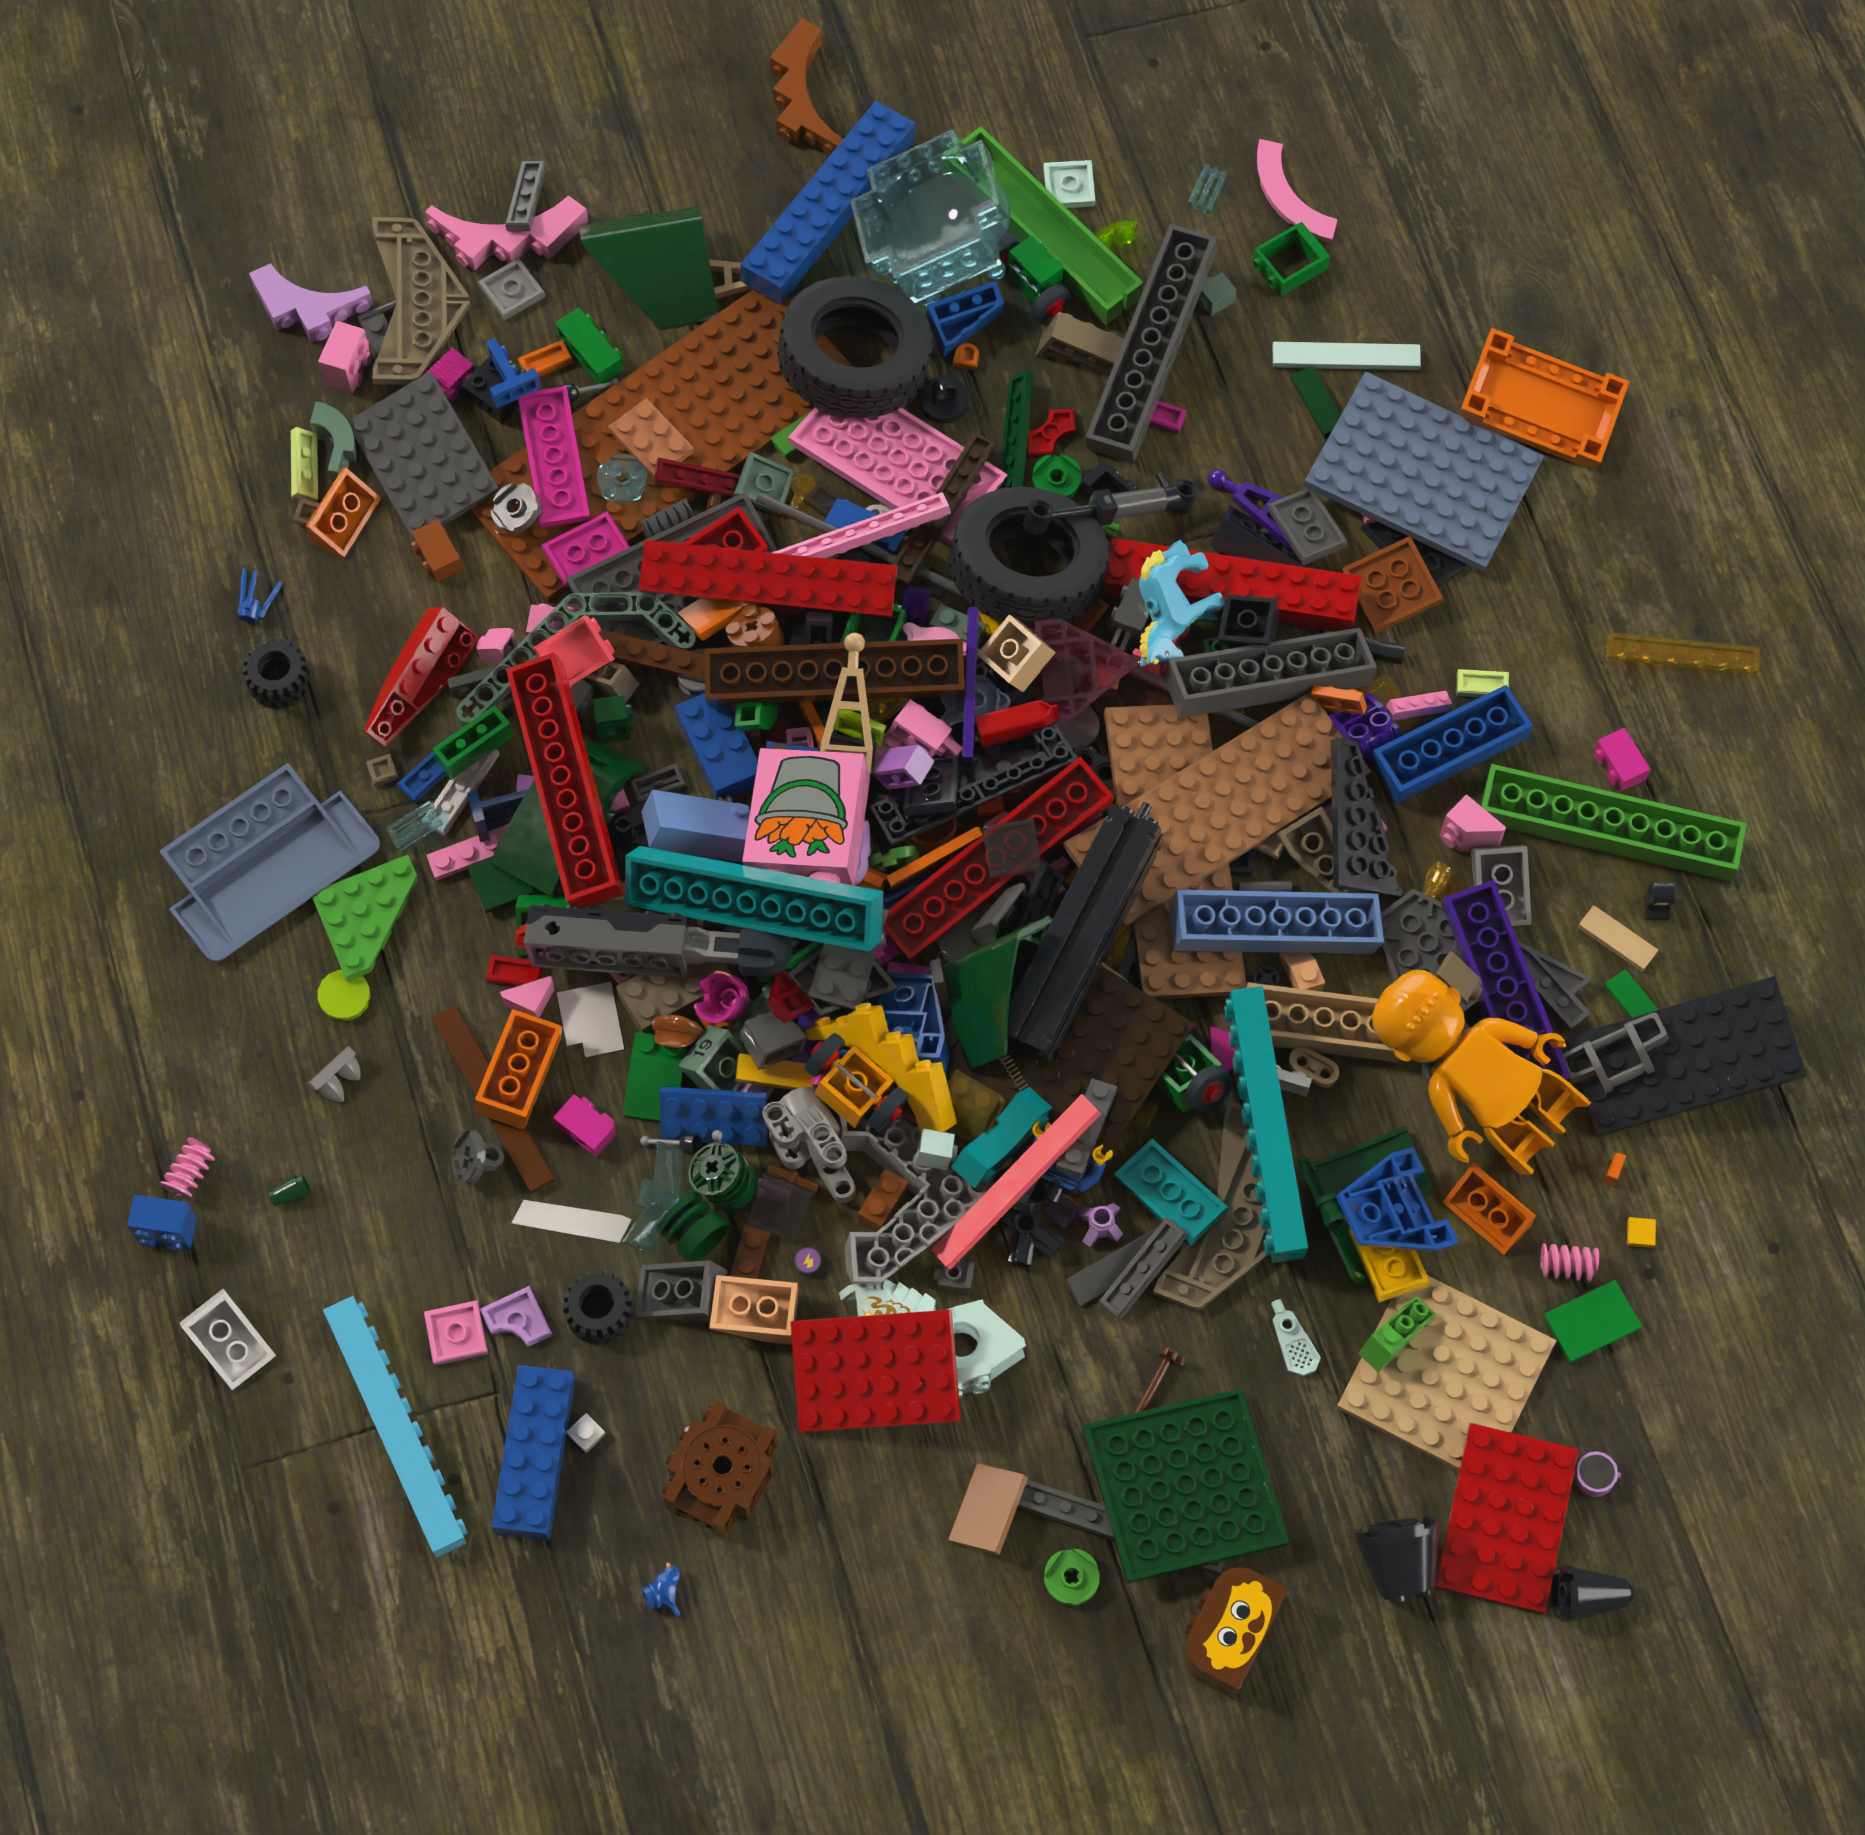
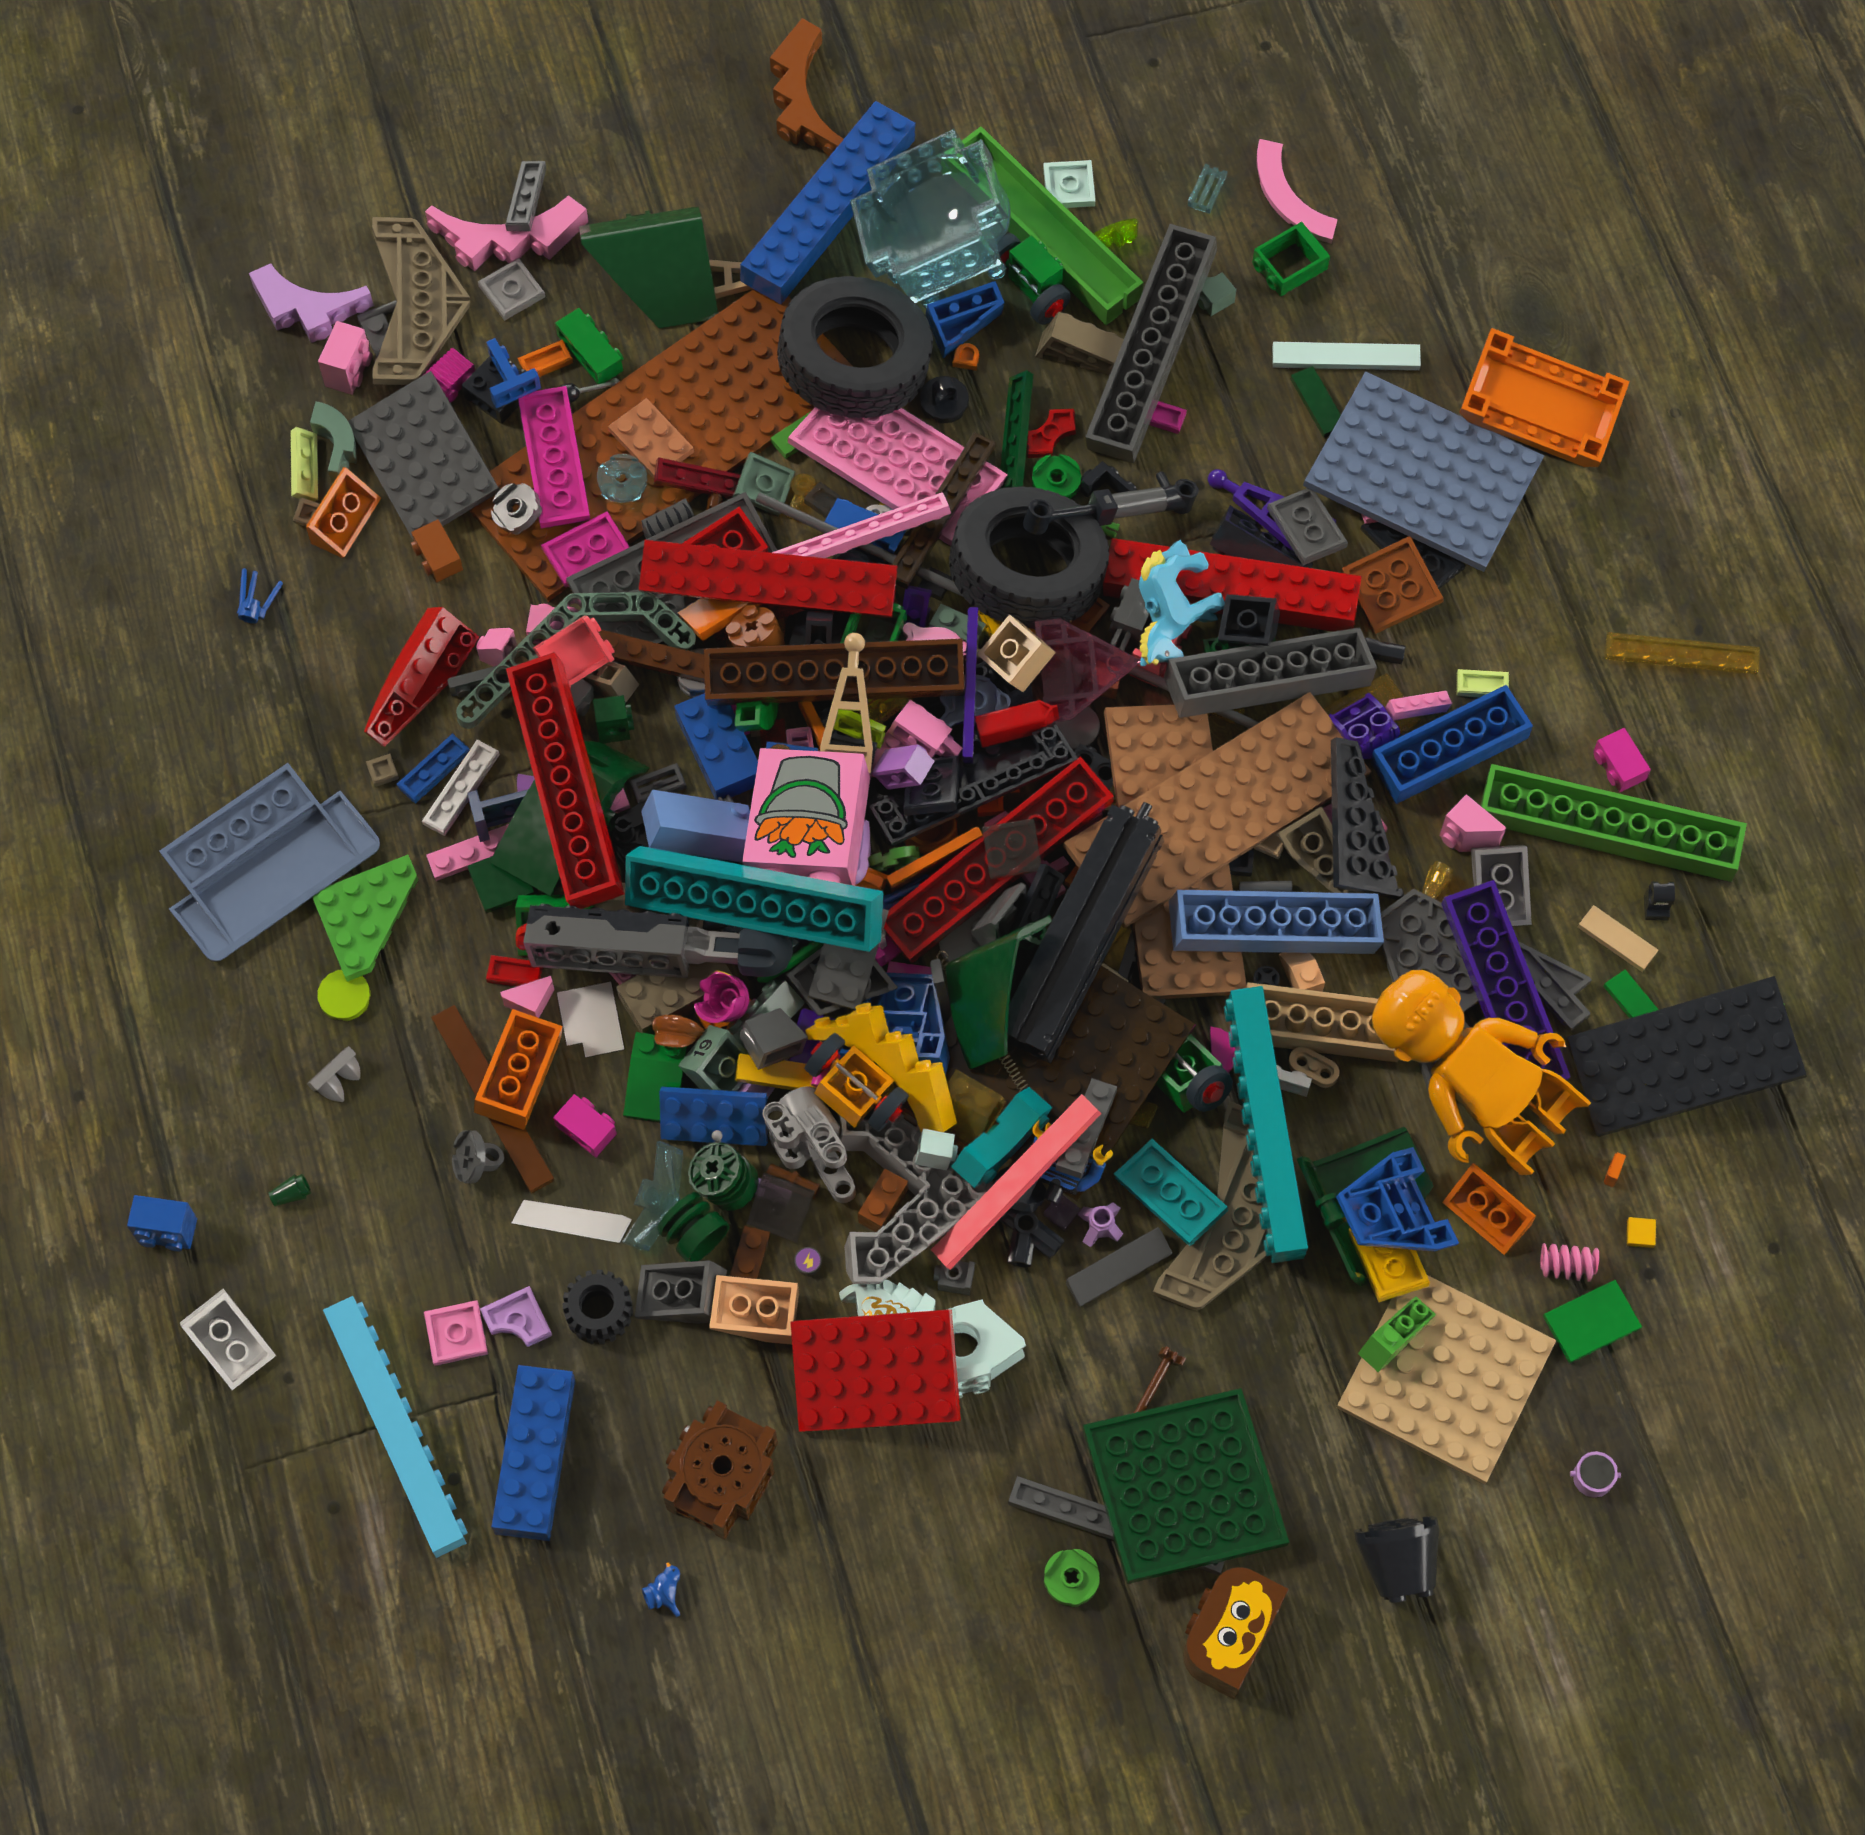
bright pink piece [160,1137,215,1198] -> none
black tyre [242,638,311,709] -> none
clear light blue tile [387,801,443,851] -> none
green brick [432,705,513,780] -> none
white plate [566,1413,606,1453] -> none
black hinge [640,1133,702,1155] -> none
dark red wing [767,969,815,1024] -> none
medium nougat tile [948,1463,1028,1555] -> none
dark grey tile [1099,1216,1189,1319] -> none
light aqua piece [1271,1299,1321,1376] -> none
orange plate [1311,685,1367,715] -> none
dark tan slope [1436,951,1483,1006] -> none
red plate [1436,1423,1579,1614] -> none
black cone [1551,1565,1634,1622] -> none
dark grey bar [1562,1013,1669,1094] -> none

